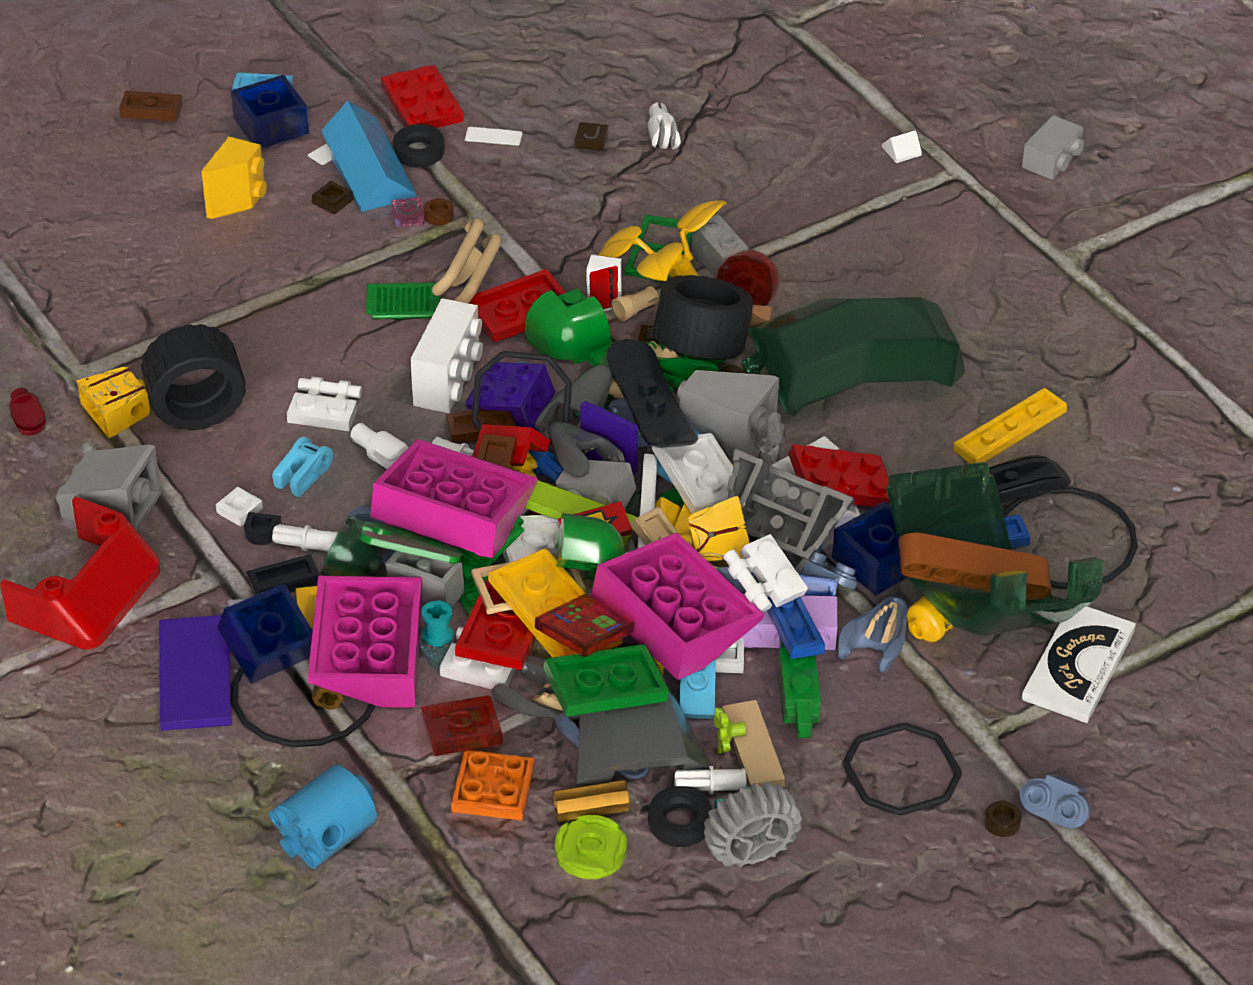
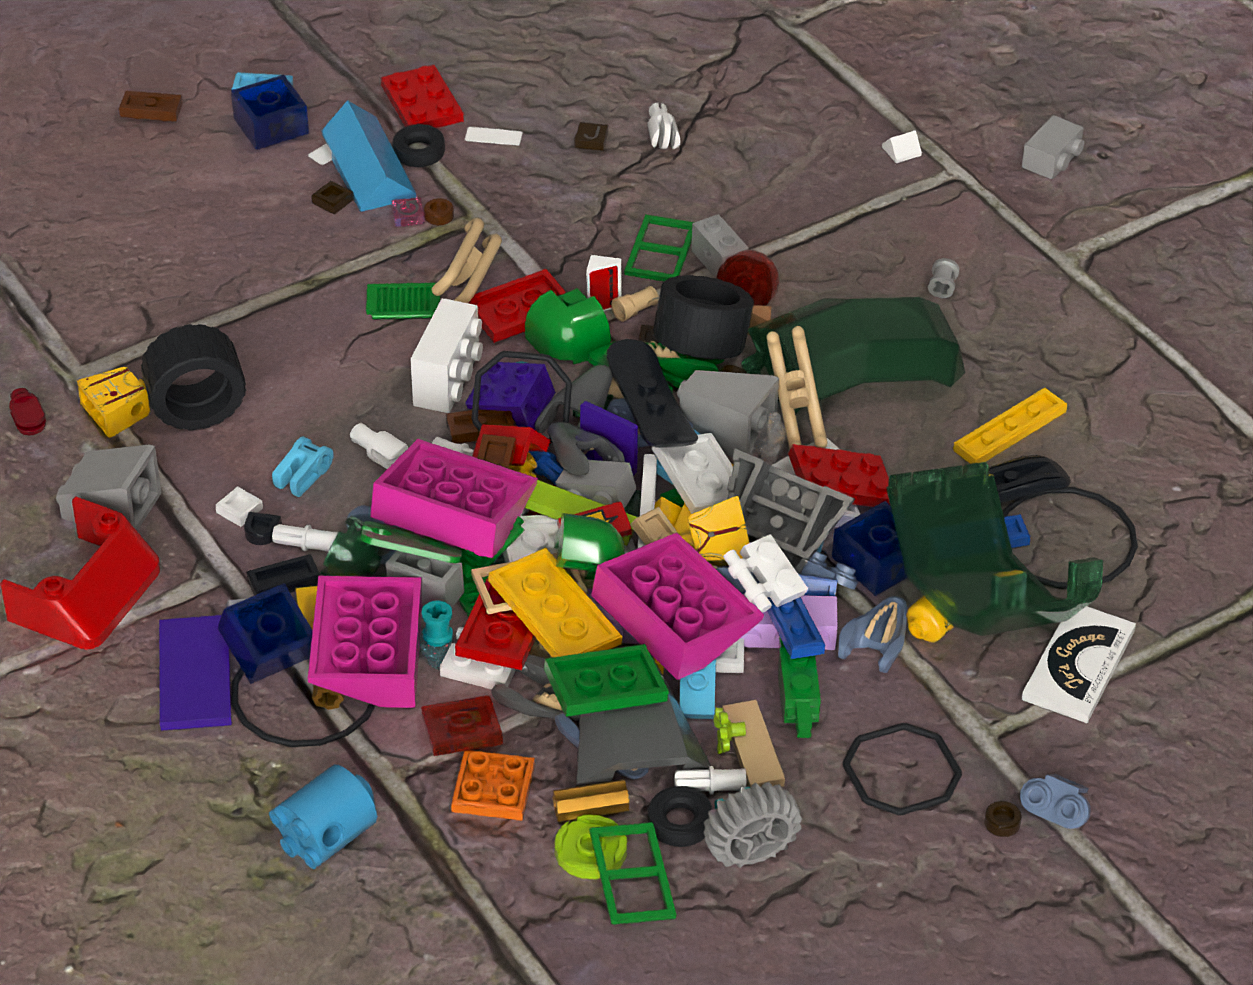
yellow slope [201,137,267,219] -> none
white plate [287,376,363,431] -> none
clear red tile [535,594,634,657] -> none
yellow plant [597,200,727,281] -> none
dark orange beam [898,532,1052,600] -> none
none -> green window [589,823,677,925]
none -> tan piece [766,326,828,450]
none -> light grey bush [928,258,959,299]

